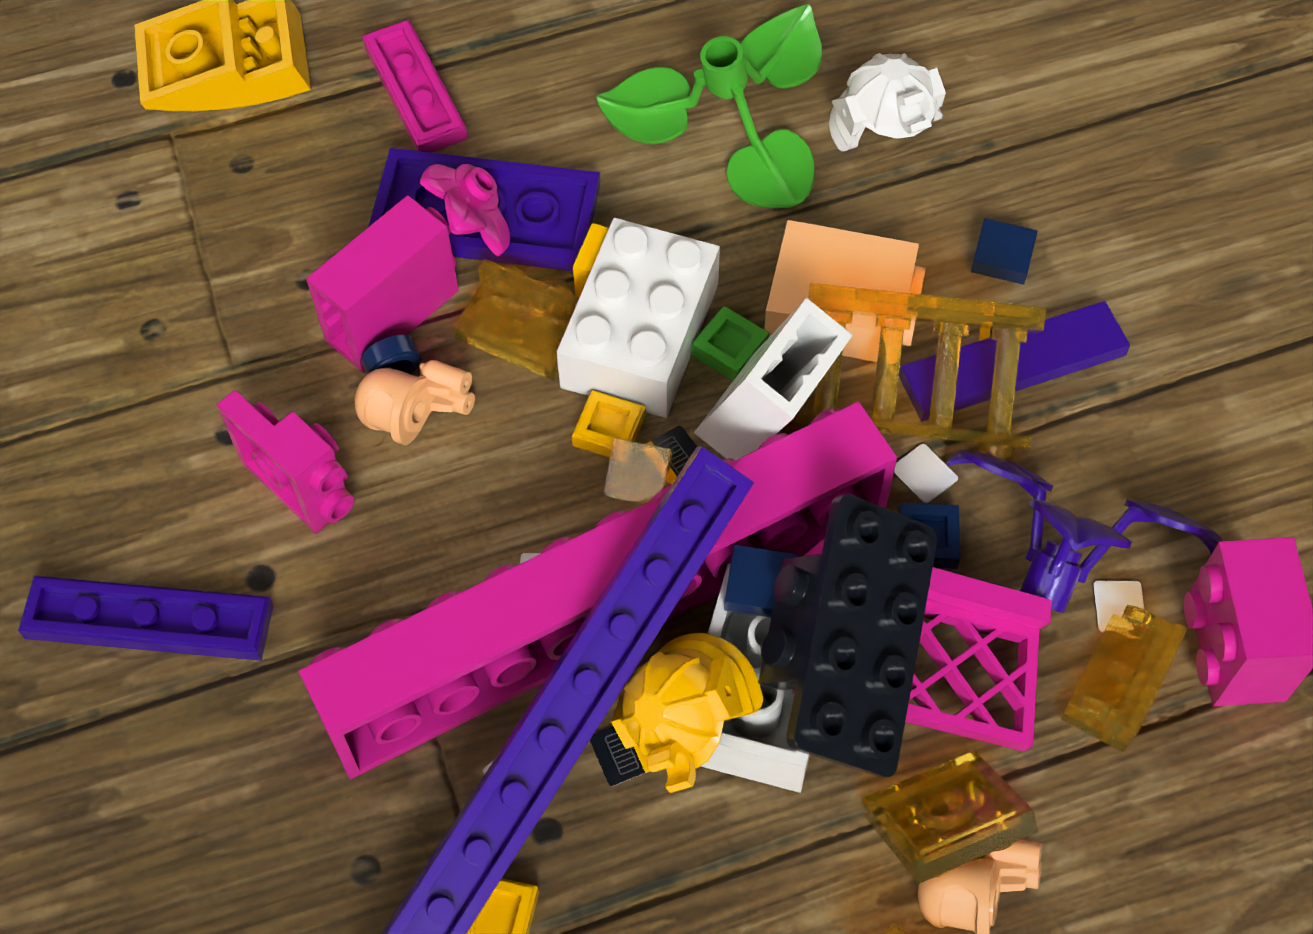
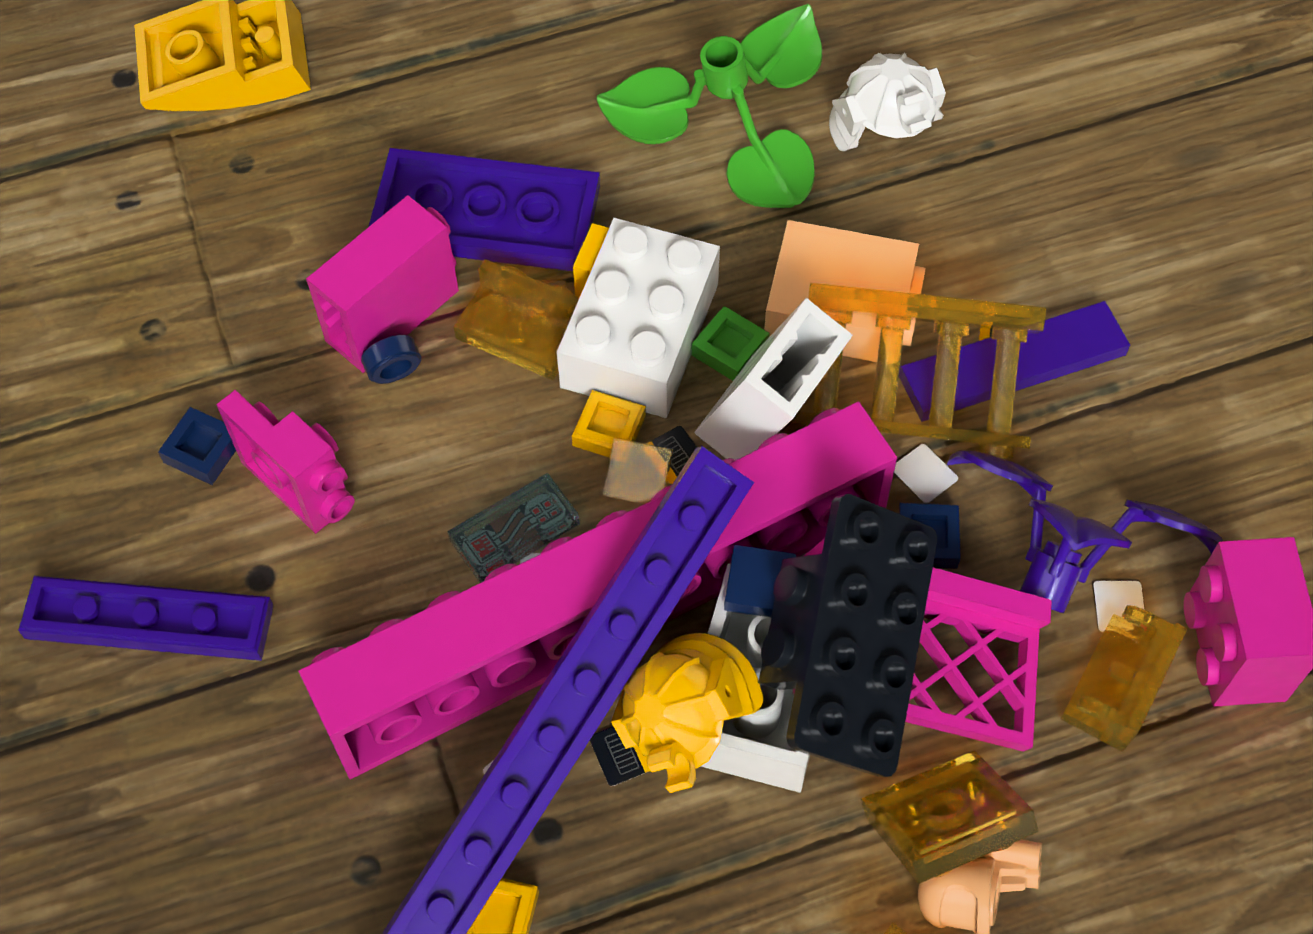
light nougat piece [354,360,475,445] -> none
dark pink tile [362,19,468,153] -> none
dark pink plate [420,164,510,256] -> none
dark blue tile [971,218,1038,285] -> none
none -> dark blue plate [158,407,236,485]
none -> clear light blue tile [447,473,580,583]

